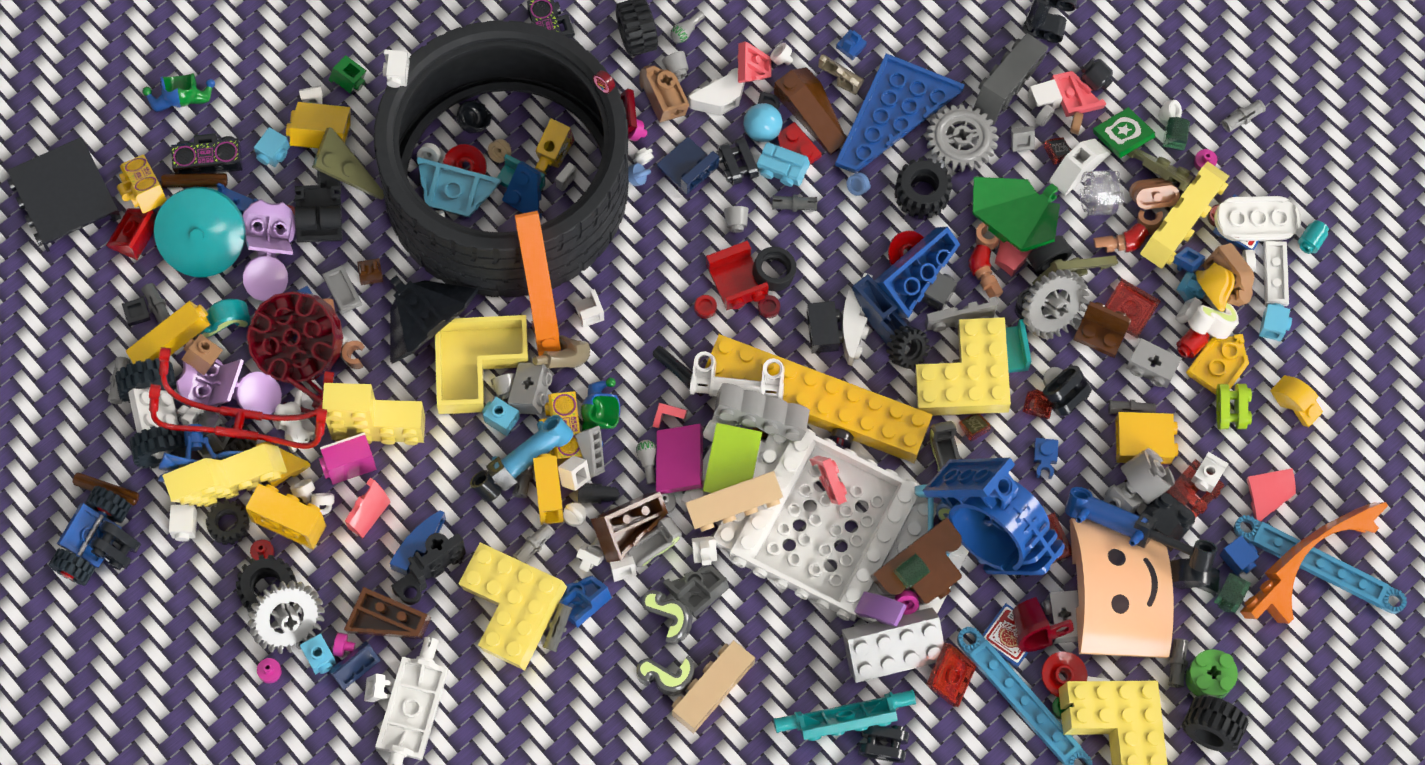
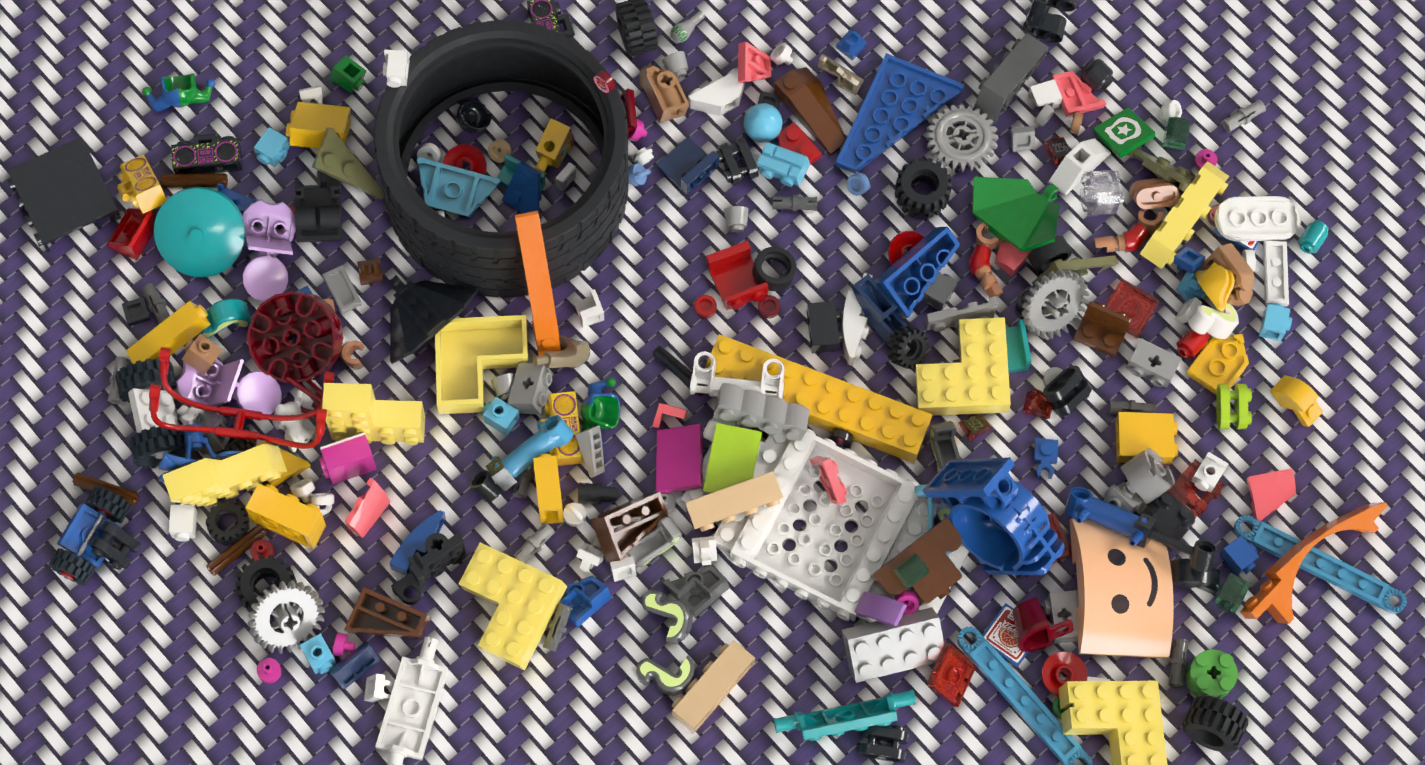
white plate [558,456,591,491] -> none
light grey piece [636,440,656,485] -> none
none -> reddish brown axle [206,524,267,576]

